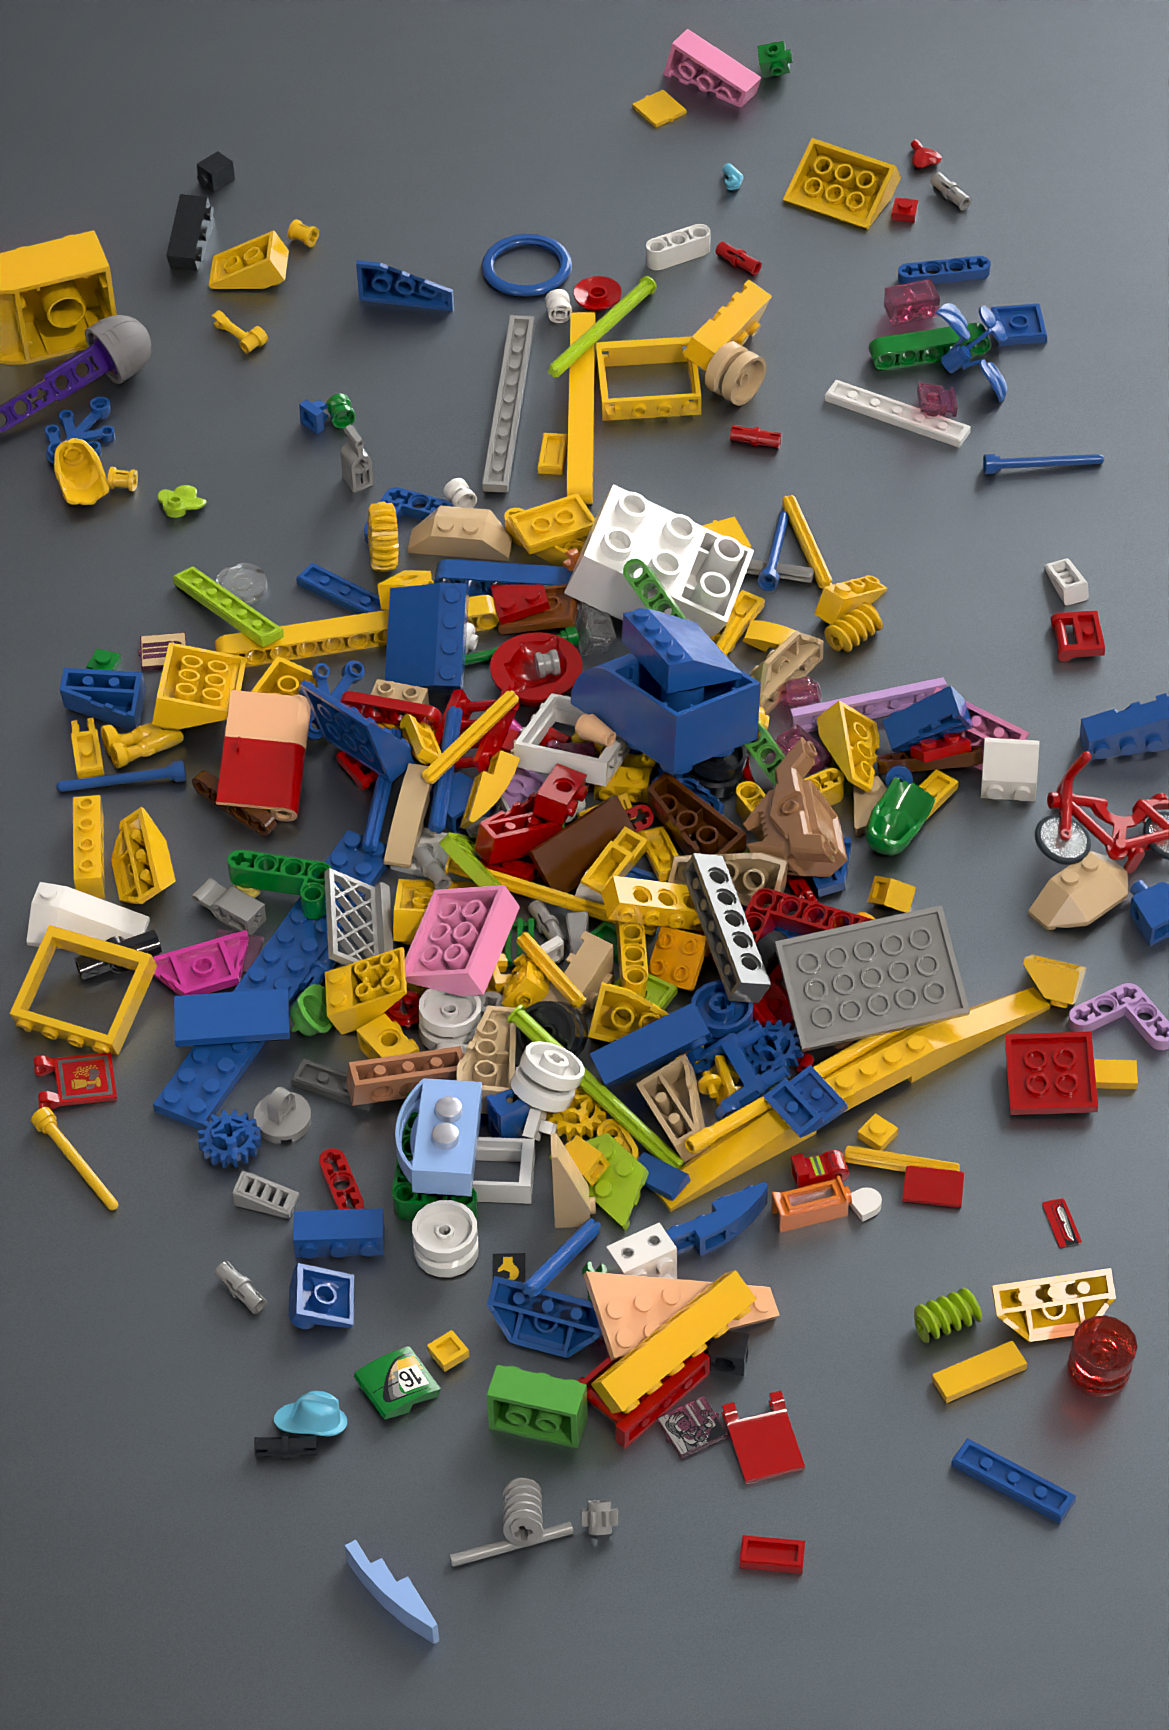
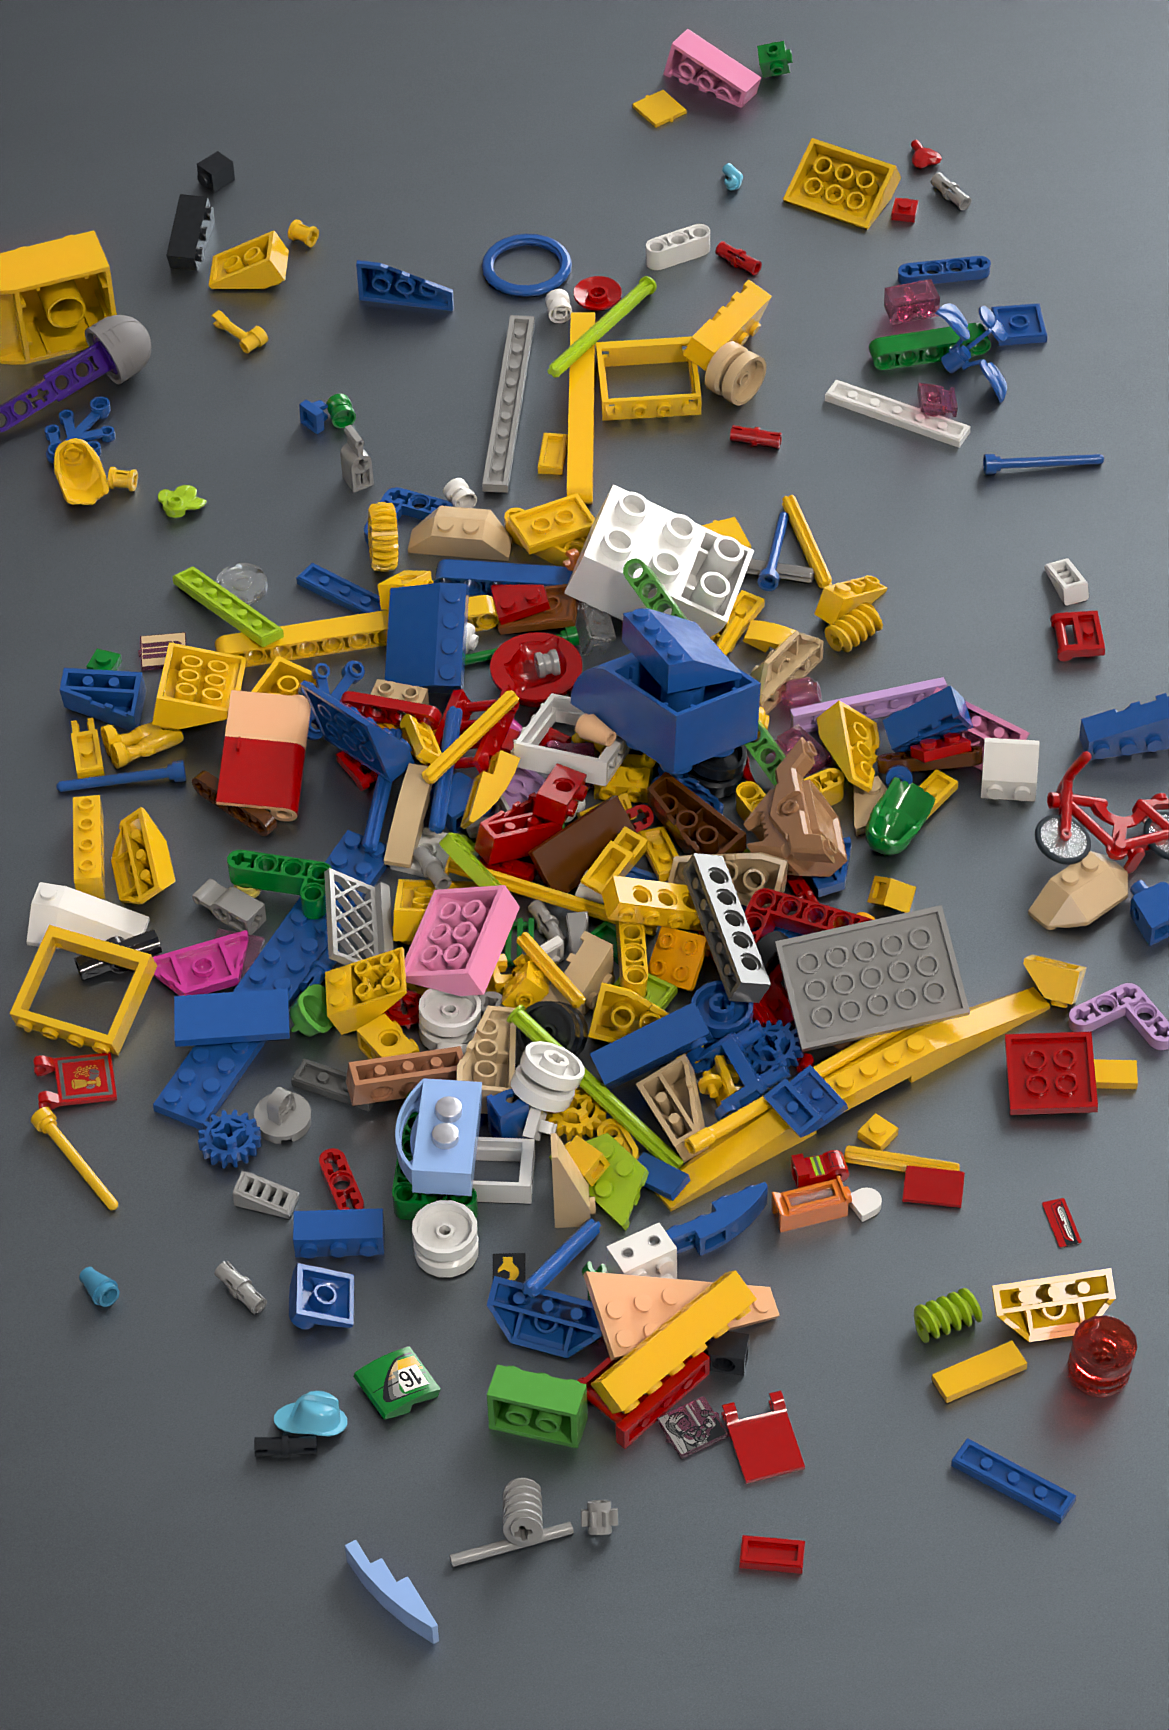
yellow plate [427,1330,470,1372] -> none
none -> dark azure cone [79,1267,120,1307]

